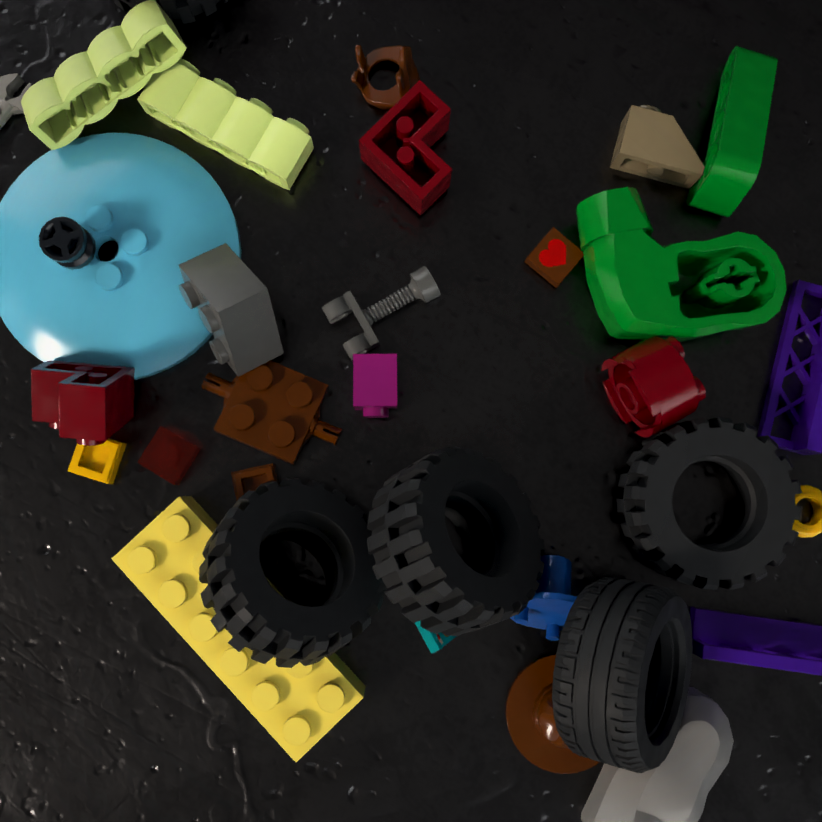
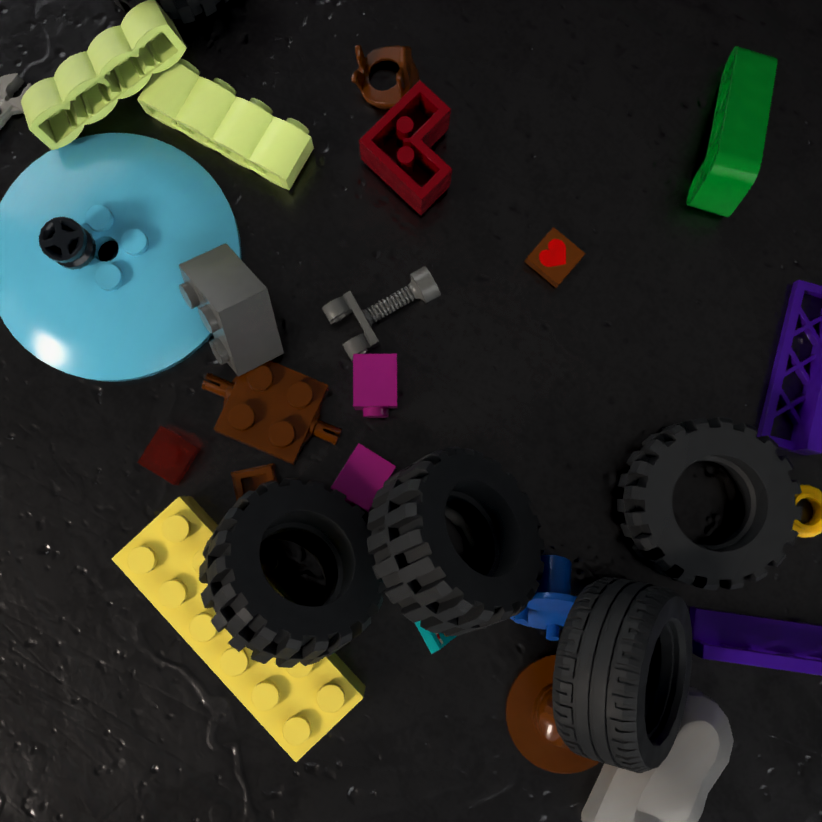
dark red brick [31,360,135,446] -> none
yellow tile [67,438,127,484] -> none
green piece [576,187,787,342] -> none
dark red brick [601,336,706,438] -> none
dark tan slope [610,105,705,189] -> none
none -> magenta brick [331,443,396,512]

